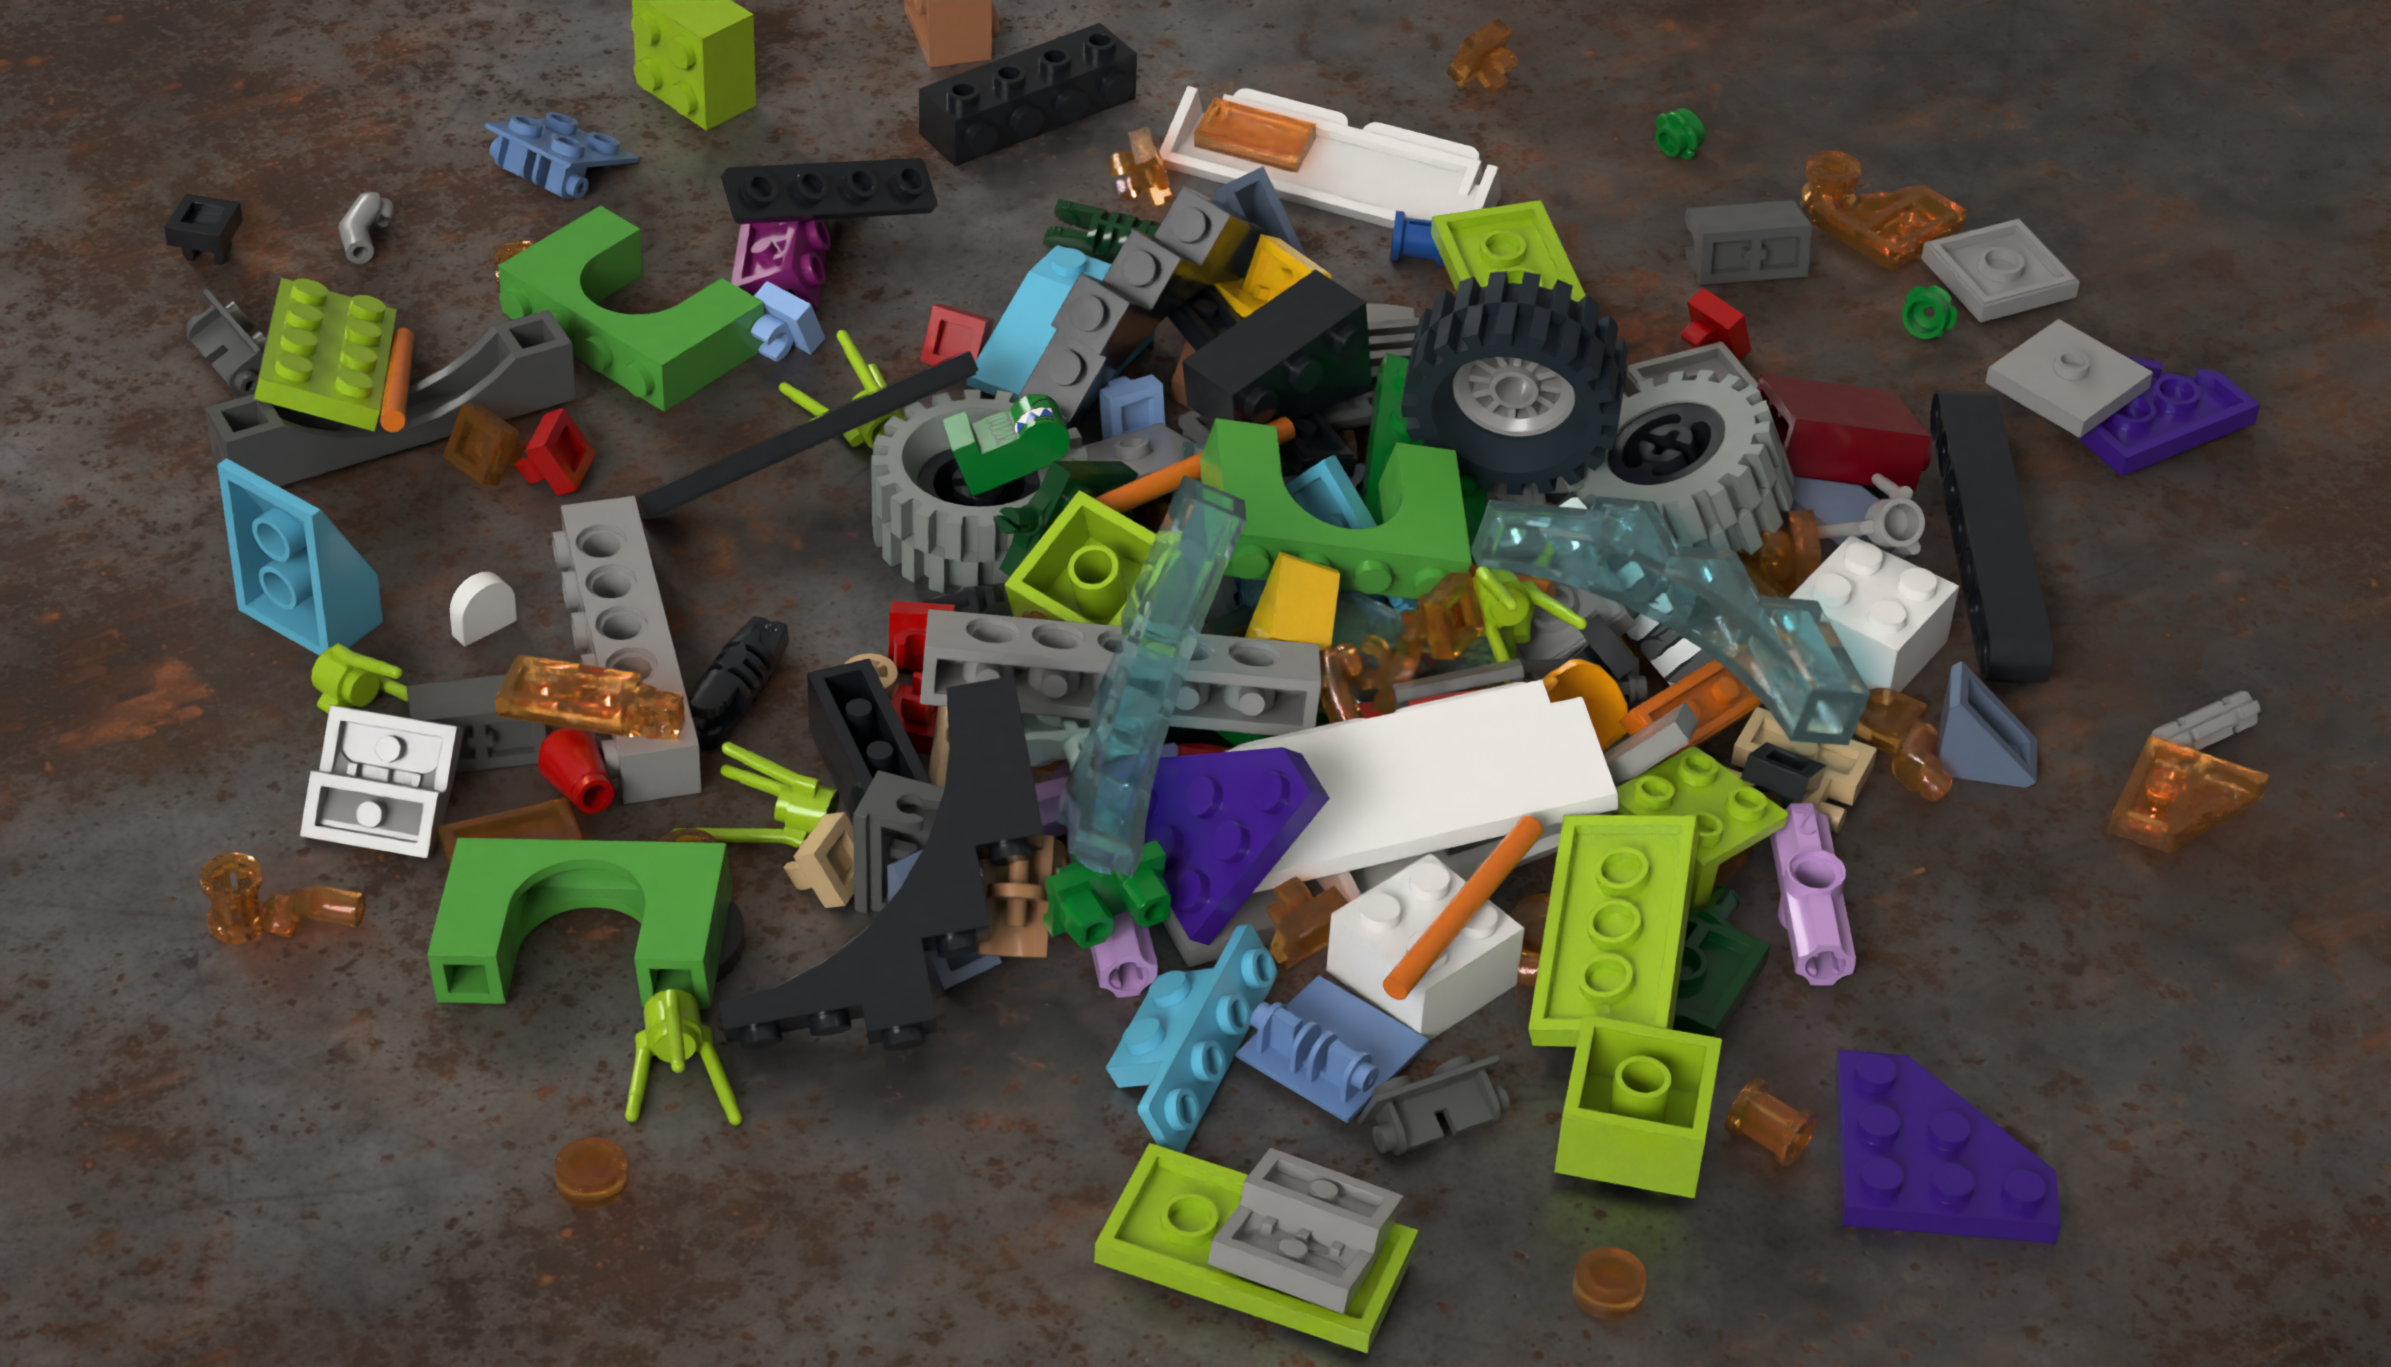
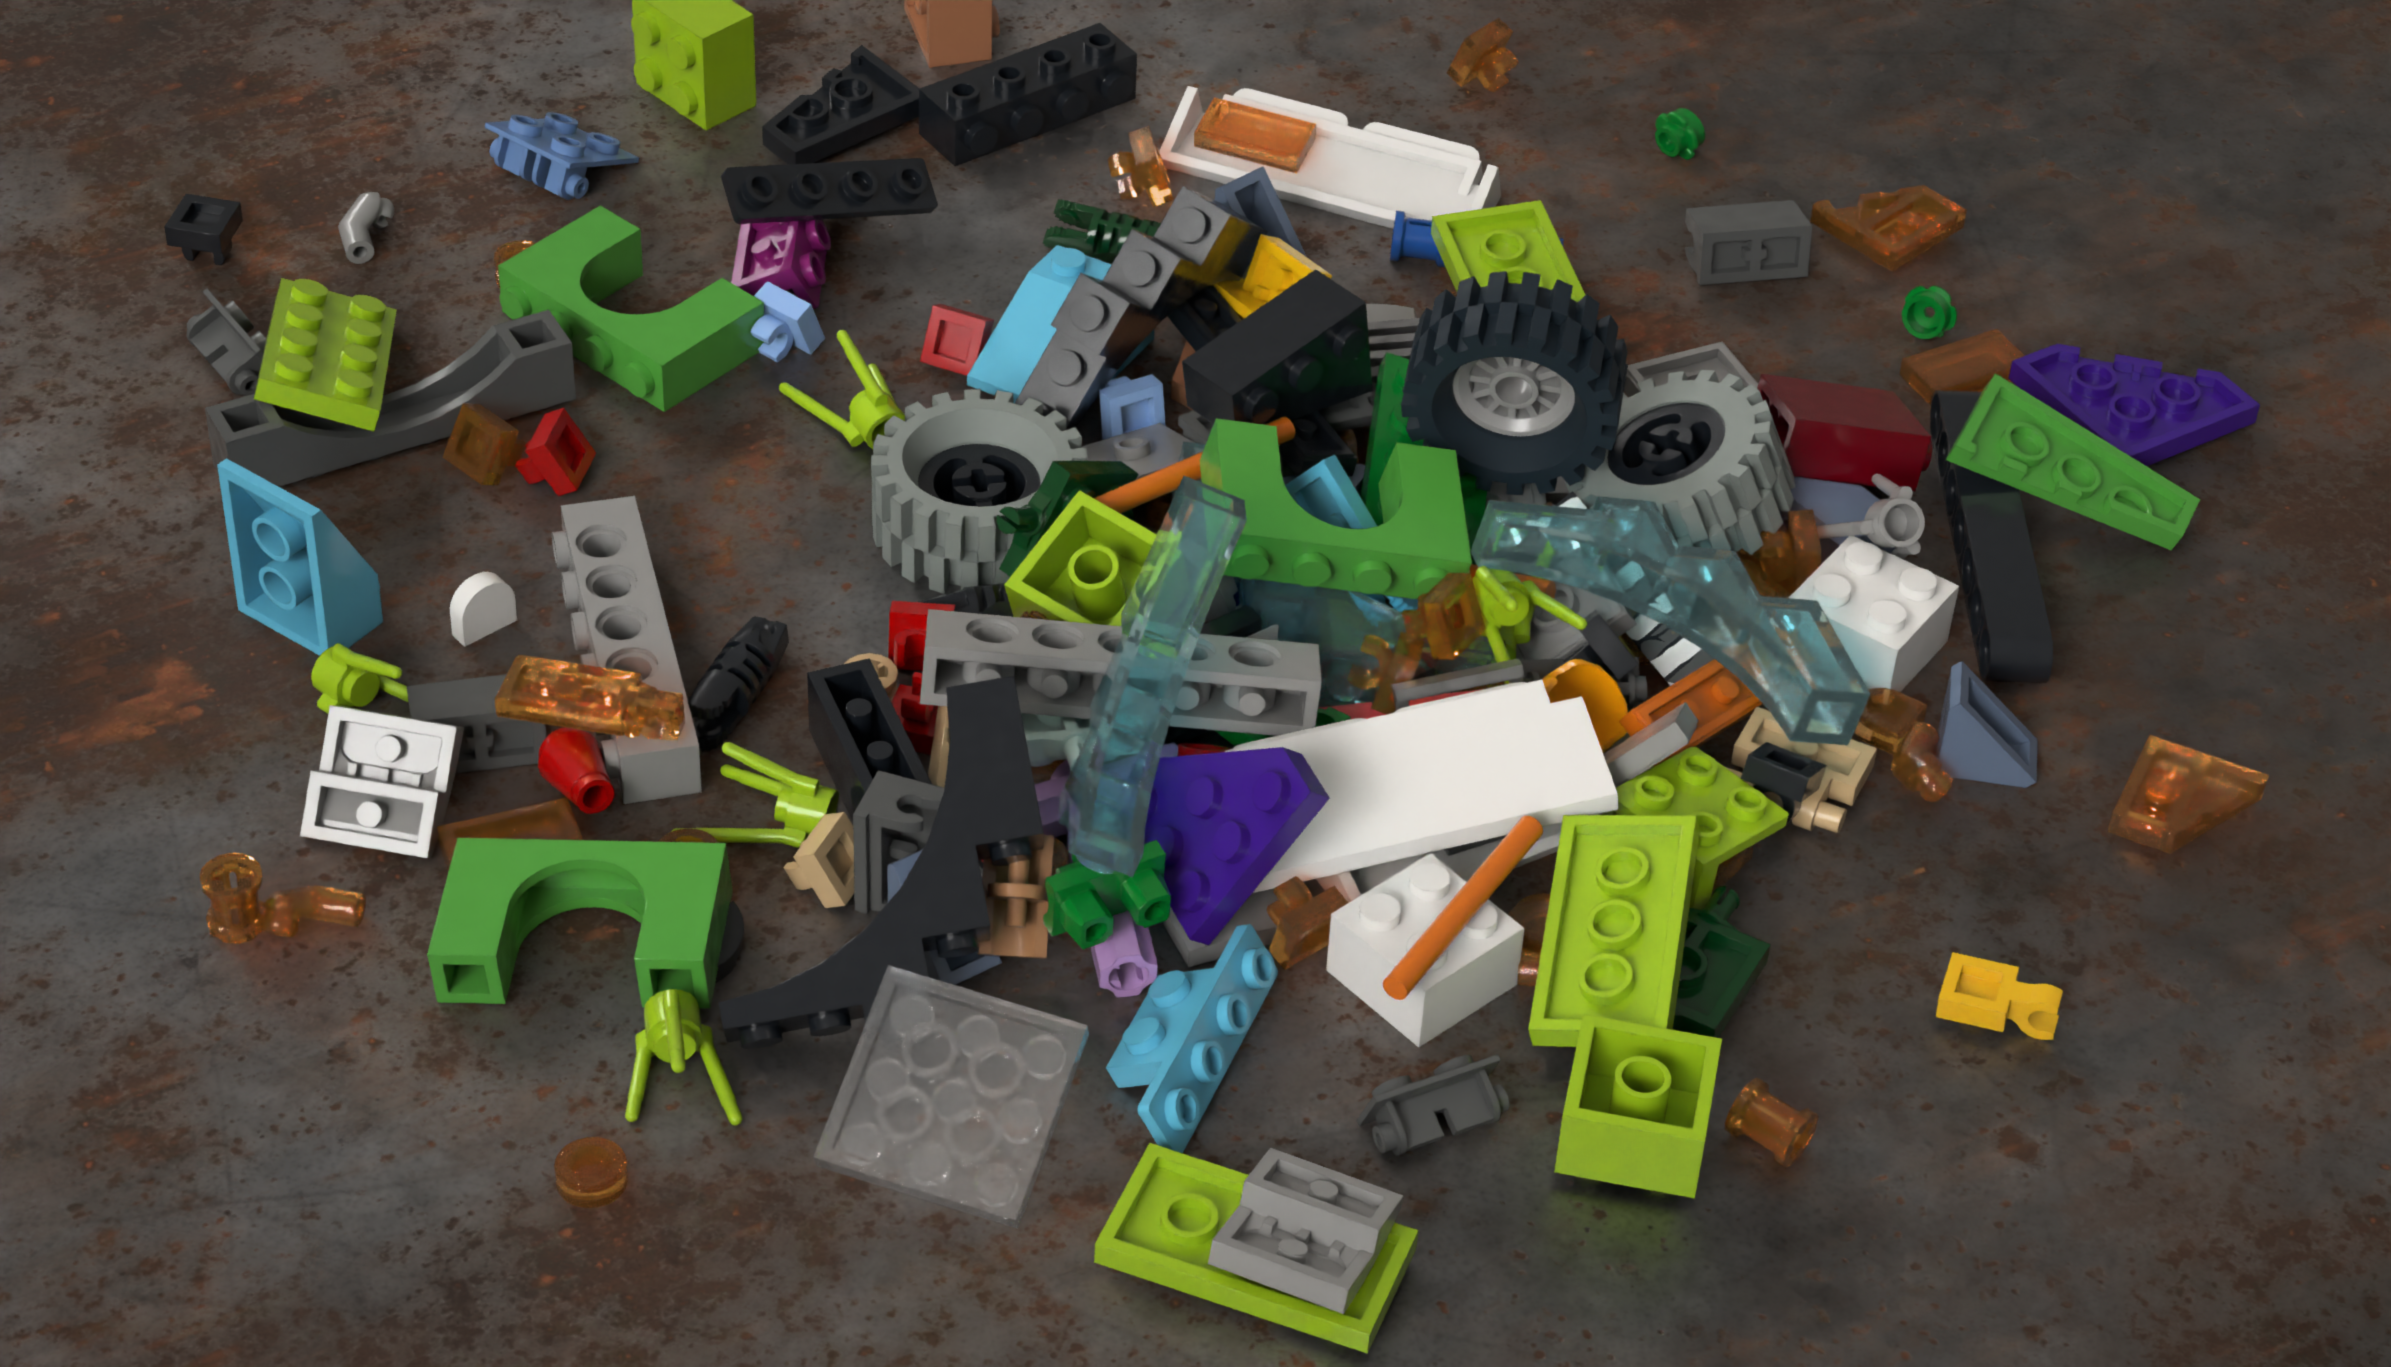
orange bar [380,328,415,433] -> none
black tile [635,351,978,520] -> none
green leg [943,393,1070,497] -> none
medium blue hinge [1236,975,1429,1124] -> none
yellow slope [1244,551,1340,663] -> none
clear orange arm [1319,642,1363,724] -> none
clear orange tile [1572,1247,1647,1320] -> none
red tile [1681,288,1751,361] -> none
lavender piece [1770,803,1856,986] -> none
clear orange wheel [1801,150,1861,218] -> none
dark purple plate [1835,1049,2061,1243] -> none
light grey plate [1921,219,2080,323] -> none
light grey plate [1985,319,2153,438] -> none
light grey axle [2149,690,2261,763] -> none
none -> black wing [762,45,919,164]
none -> clear plate [813,965,1089,1229]
none -> clear orange tile [1899,329,2025,405]
none -> yellow plate [1936,952,2063,1040]
none -> bright green wing [1946,373,2201,550]

